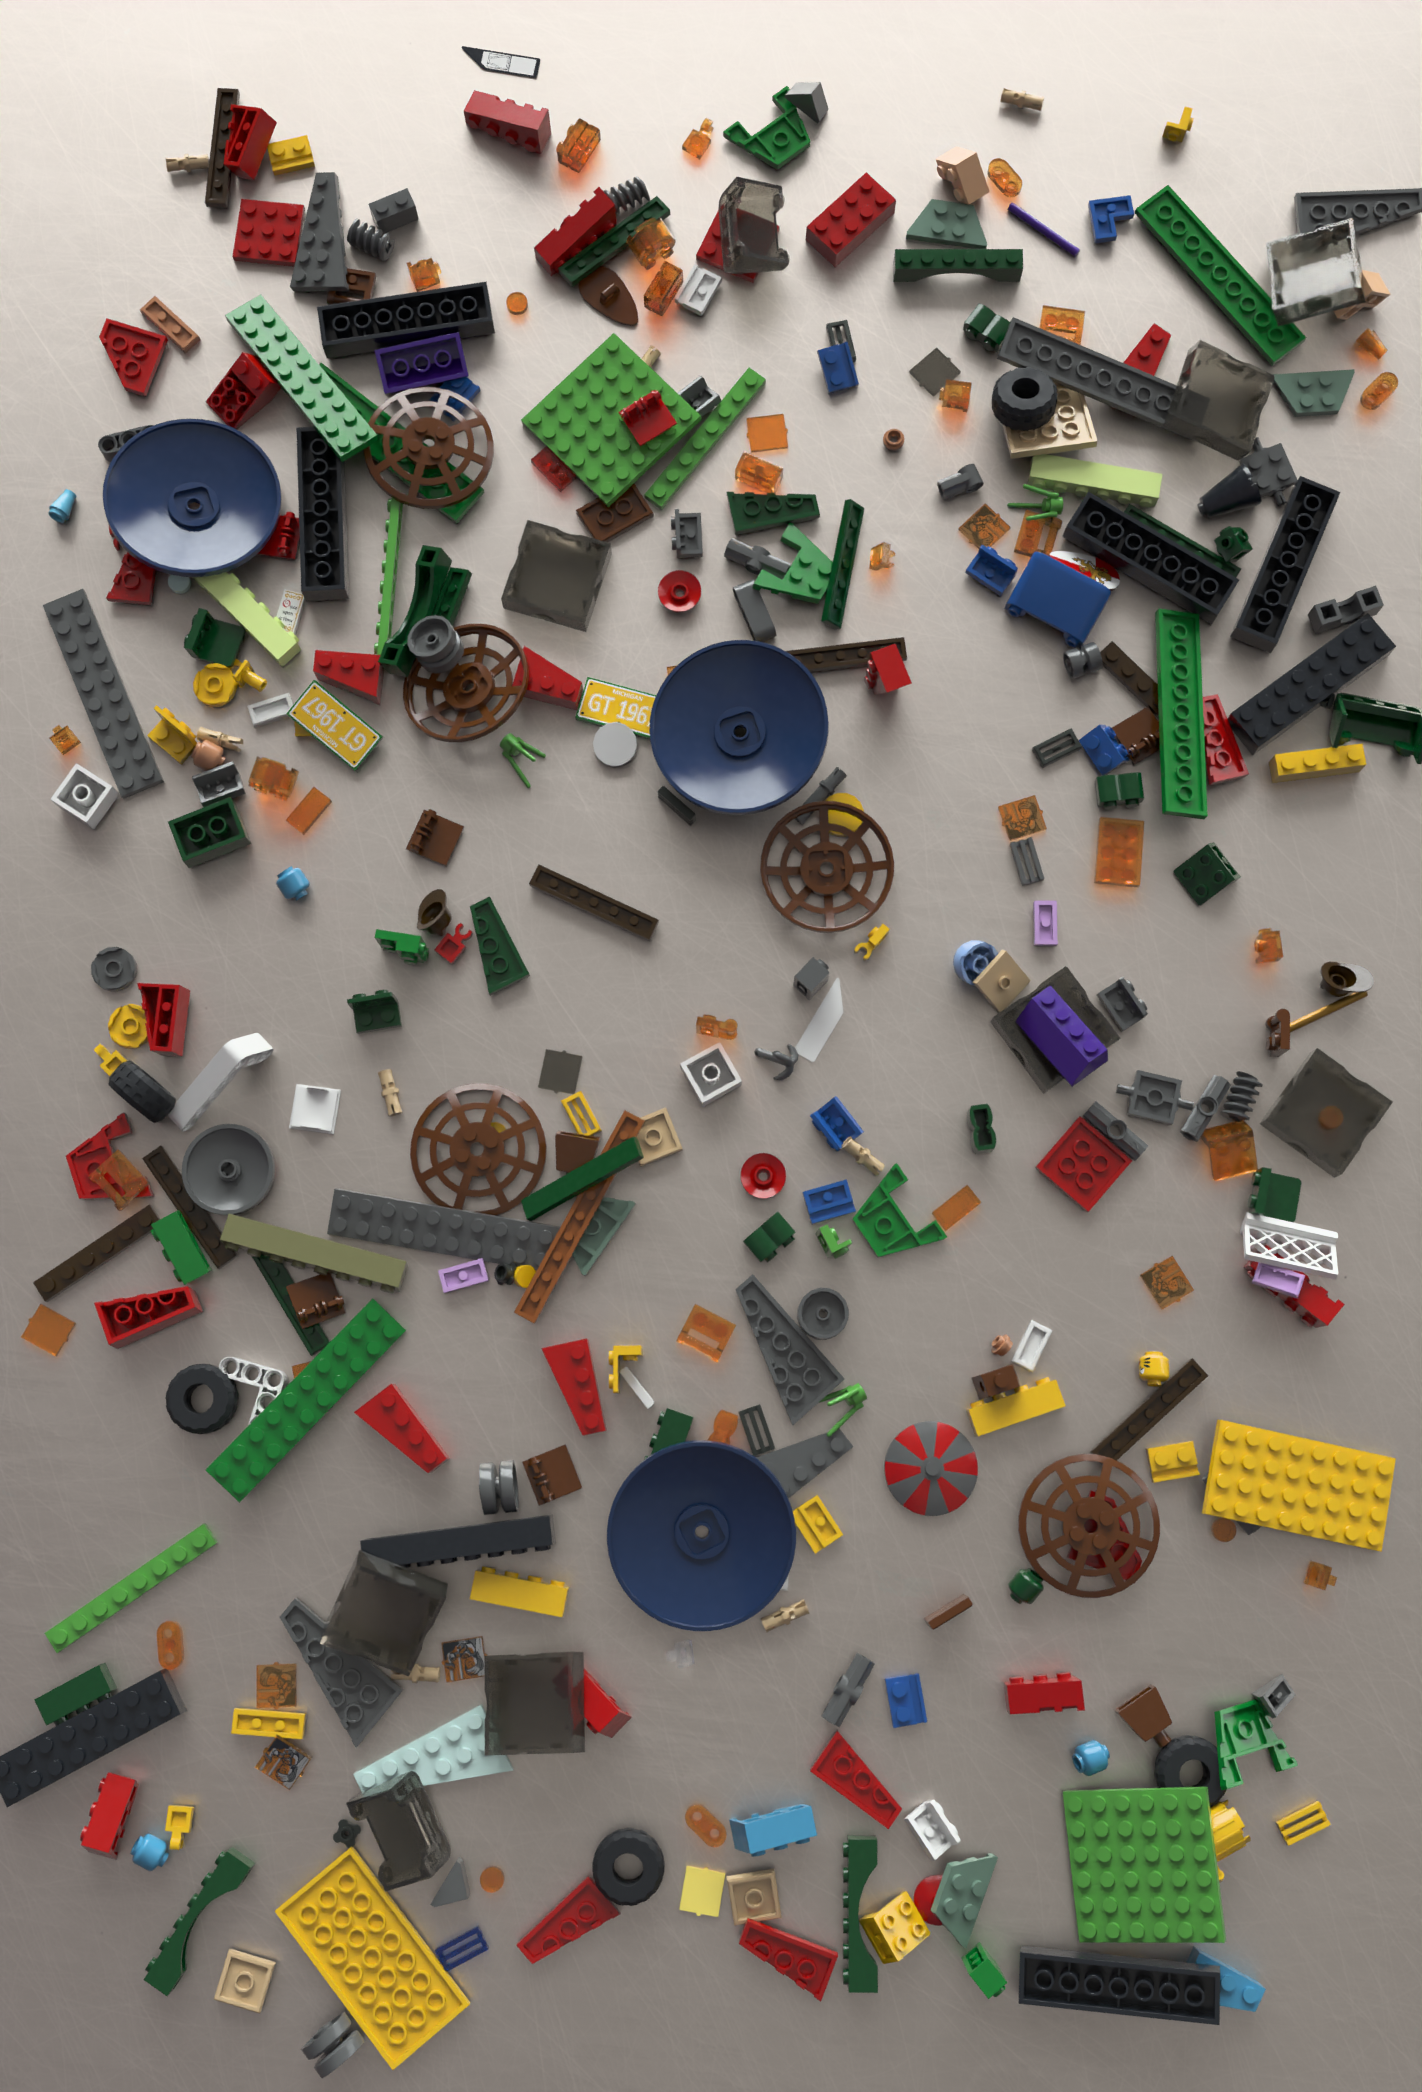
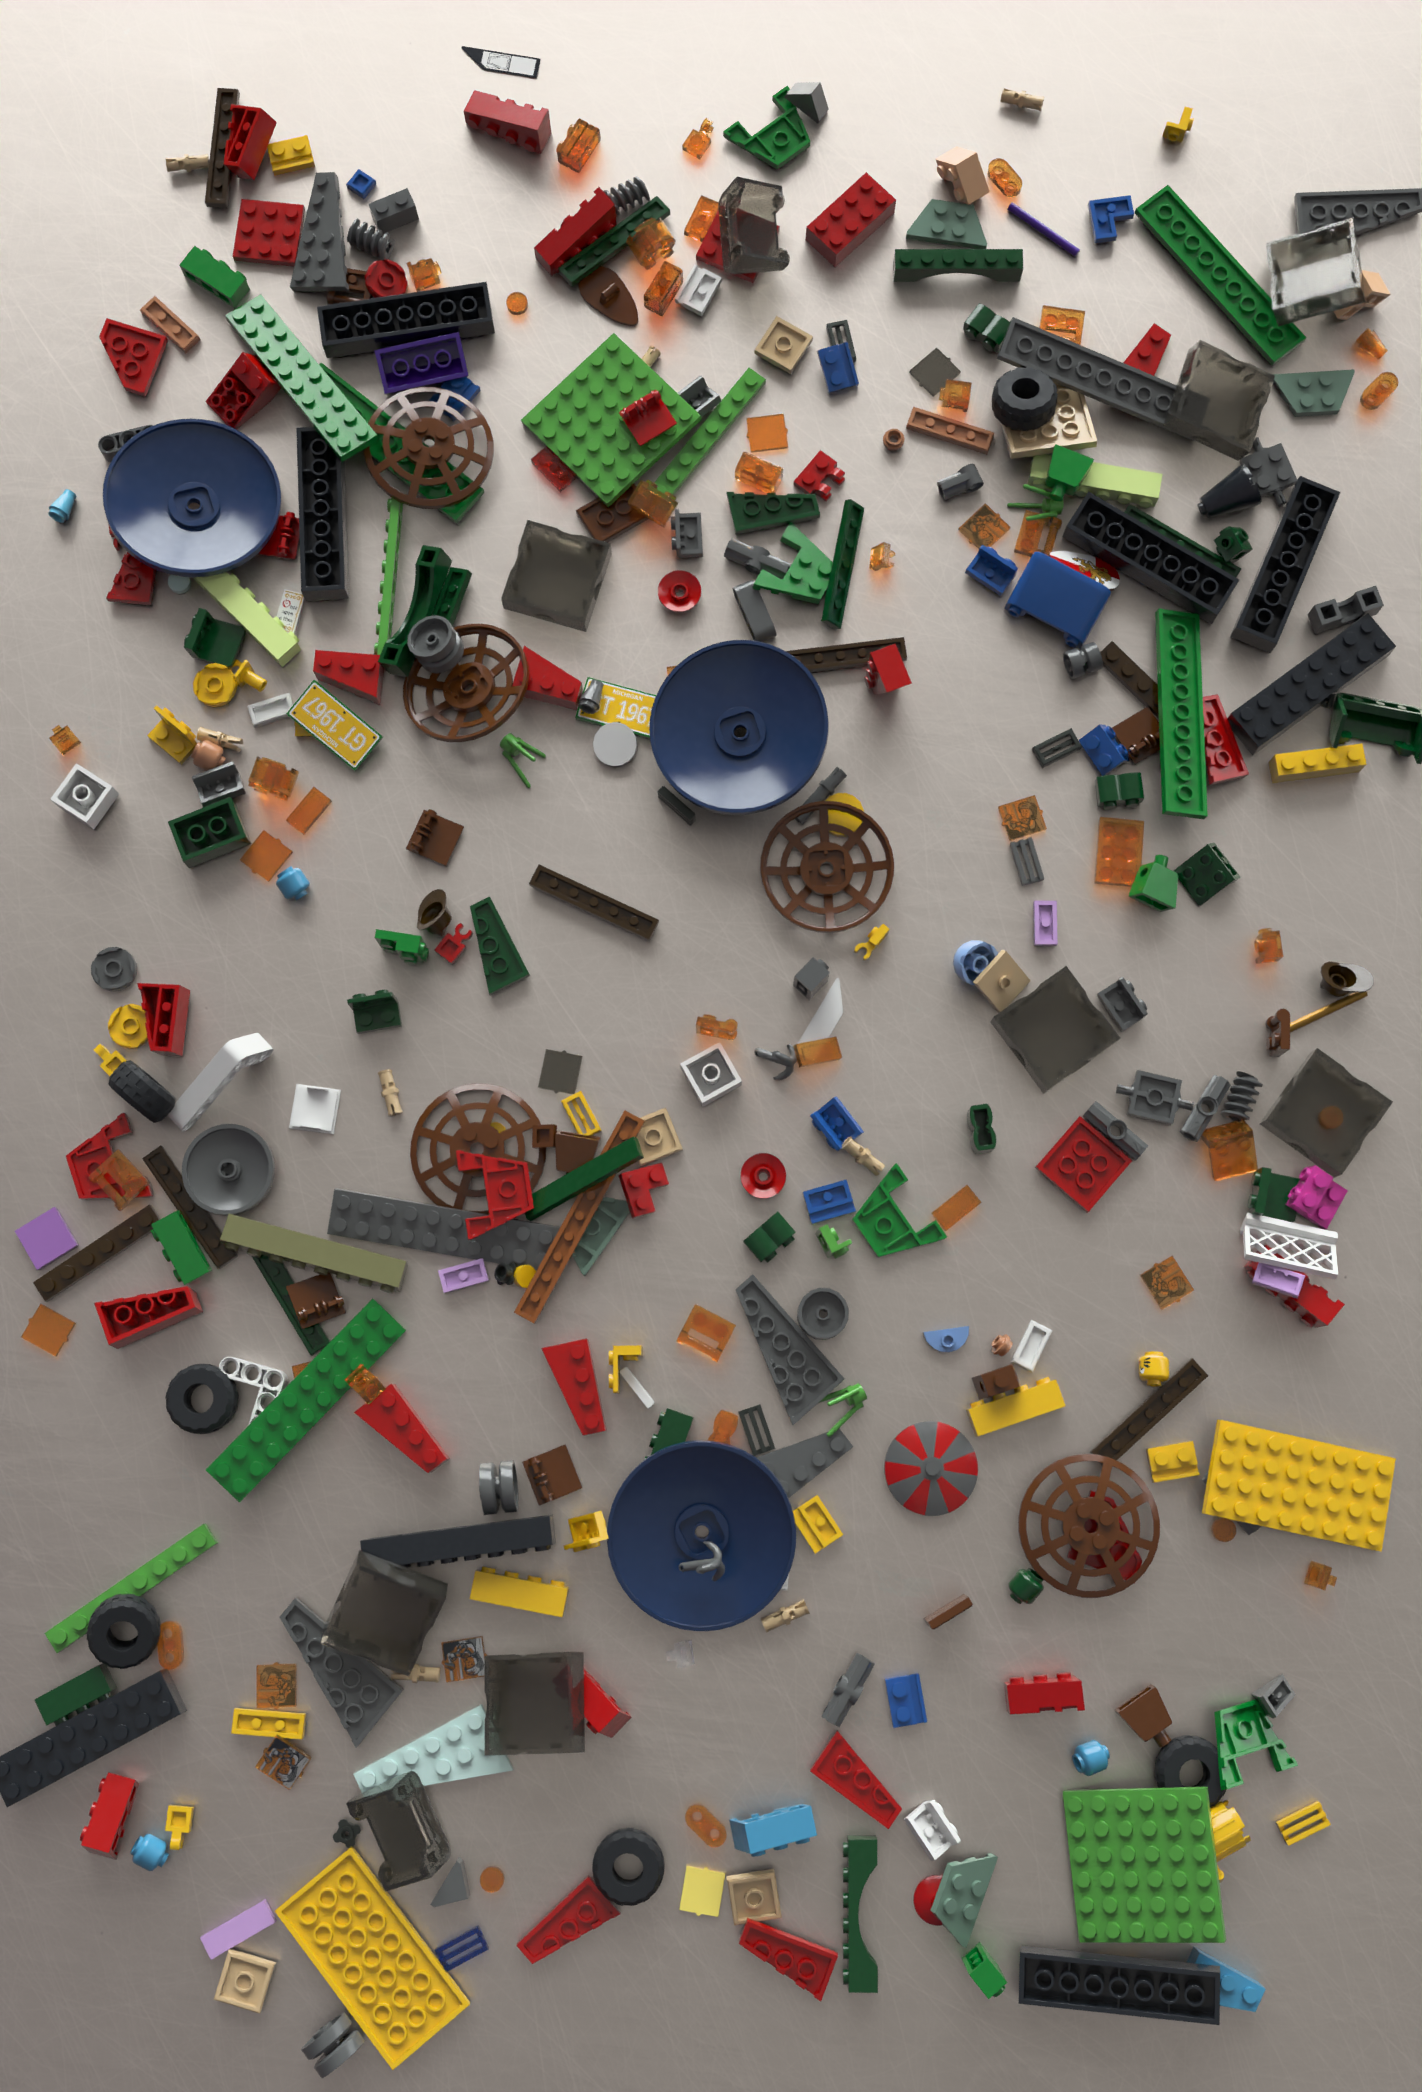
dark grey plate [43,589,164,799] -> none
dark green arch [144,1847,255,1996] -> none
yellow bracket [859,1891,930,1964] -> none
dark purple slope [1015,986,1108,1087] -> none
none -> medium lavender tile [15,1207,79,1270]
none -> black tyre [87,1594,161,1669]
none -> green brick [179,246,250,309]
none -> lavender tile [200,1899,277,1960]
none -> clear orange piece [240,830,293,882]
none -> clear orange brick [344,1364,386,1405]
none -> blue tile [346,169,376,199]
none -> red tile [365,259,408,298]
none -> red wing [455,1150,534,1240]
none -> reddish brown tile [532,1124,557,1149]
none -> yellow bracket [563,1510,609,1552]
none -> dark grey cone [579,679,604,714]
none -> red plate [618,1162,669,1219]
none -> clear orange brick [627,479,678,528]
none -> dark grey piece [679,1541,725,1581]
none -> clear orange plate [684,195,720,242]
none -> tan plate [754,316,813,374]
none -> clear orange tile [793,1037,842,1068]
none -> red plate [794,450,845,502]
none -> nougat tile [906,407,994,455]
none -> medium blue plate [923,1326,969,1352]
none -> green torso [1045,444,1094,501]
none -> green torso [1128,855,1178,912]
none -> dark pink plate [1286,1165,1348,1229]

